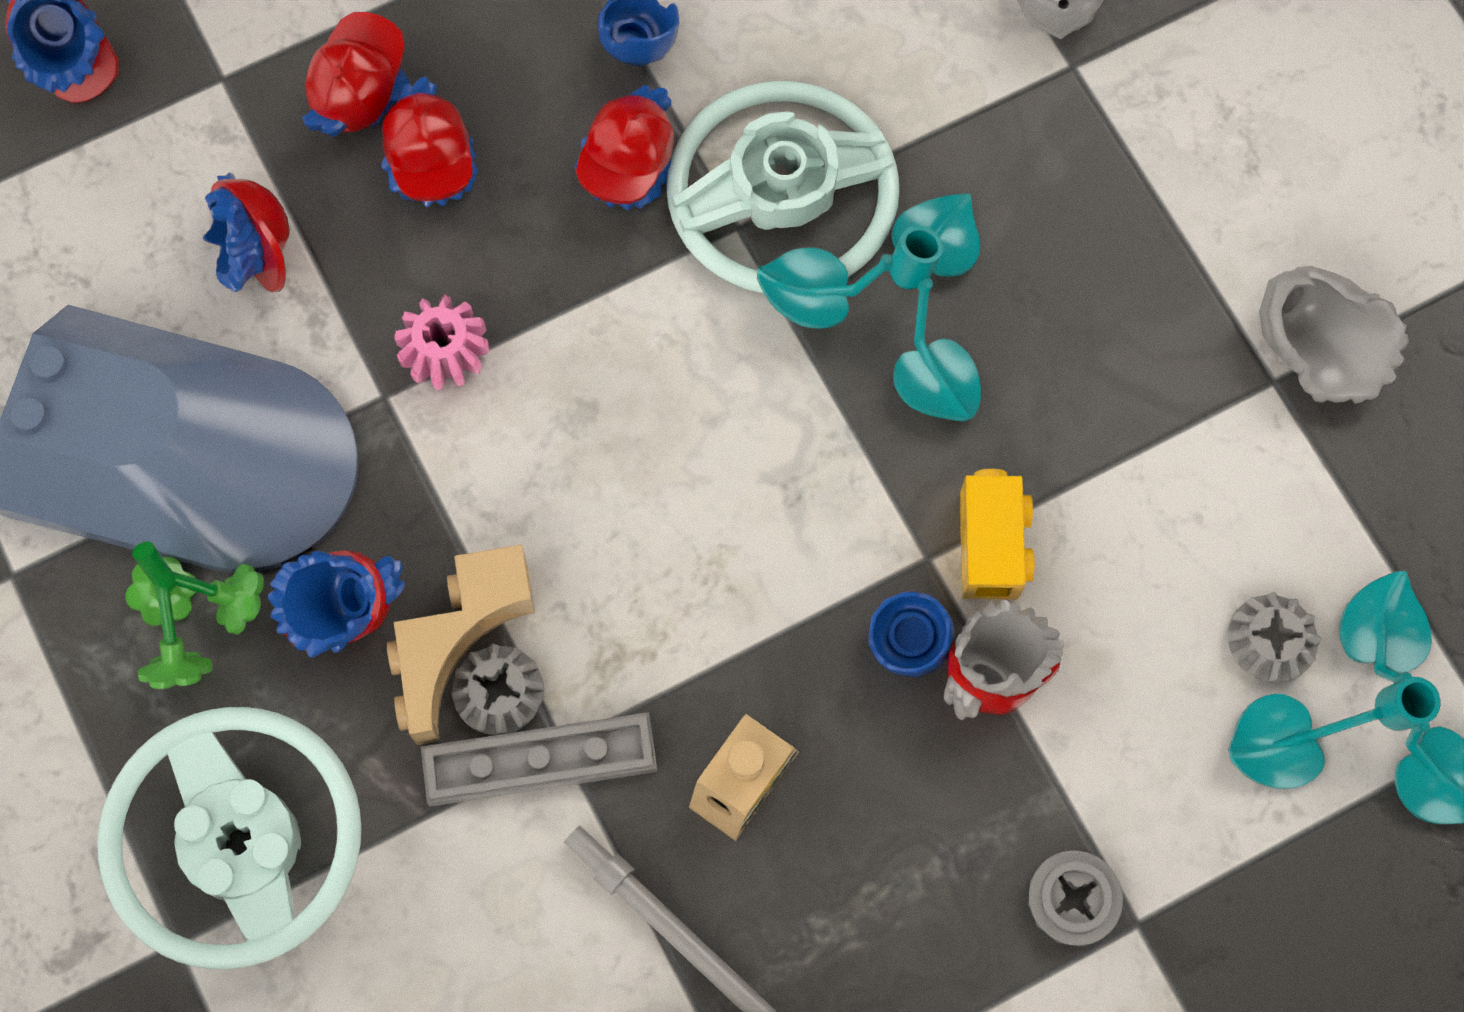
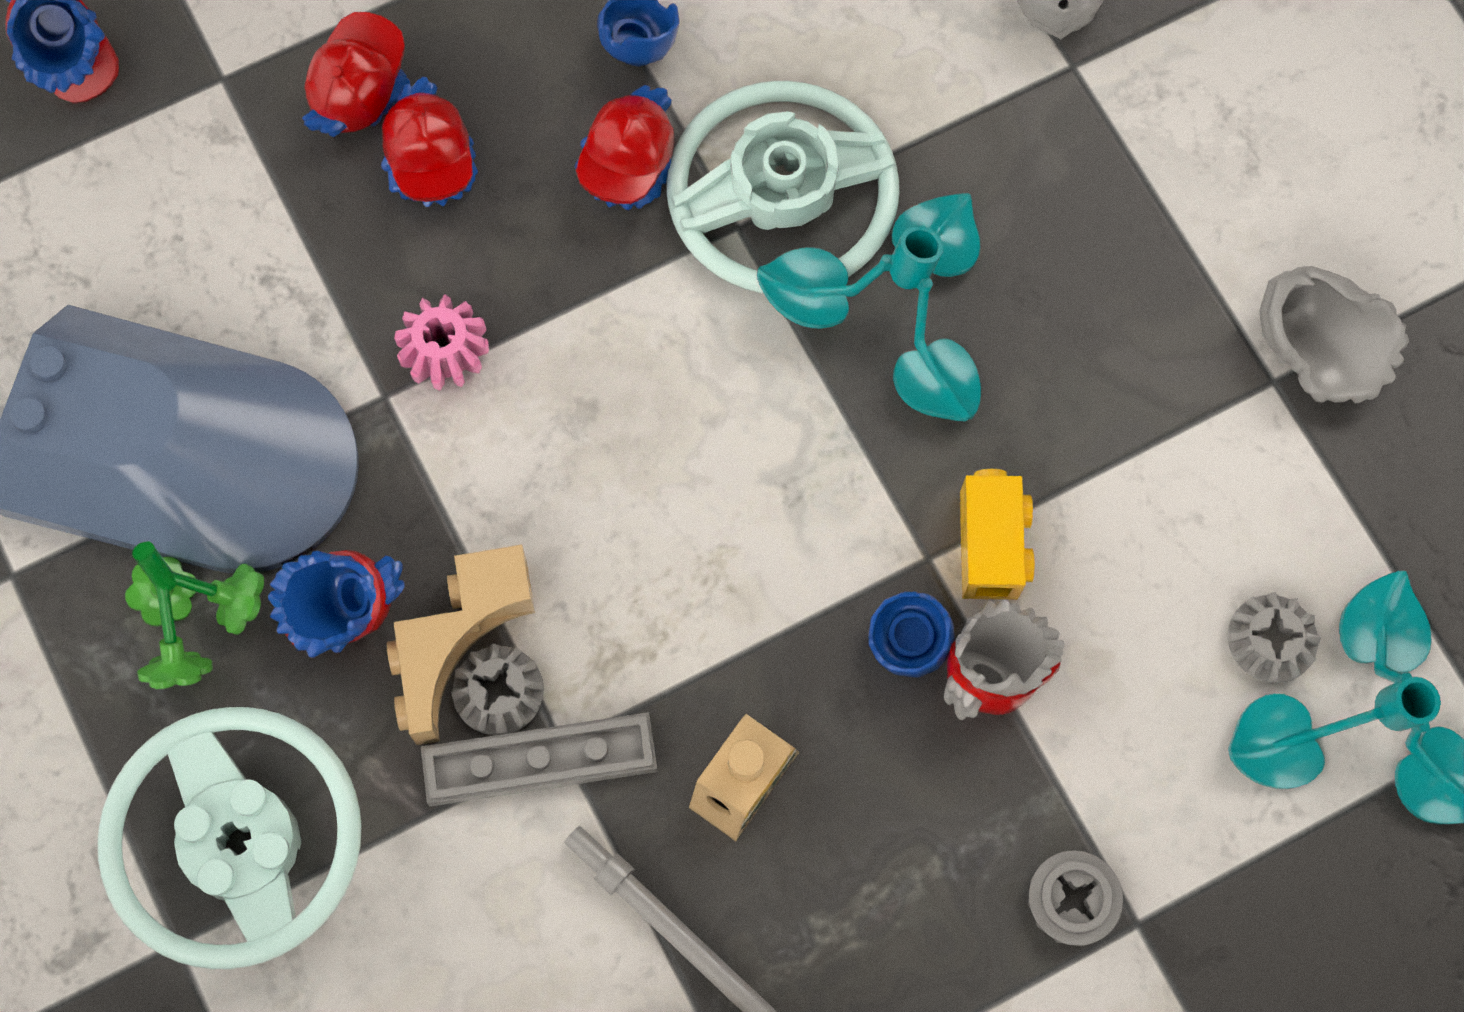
hair [203,172,290,293] -> none

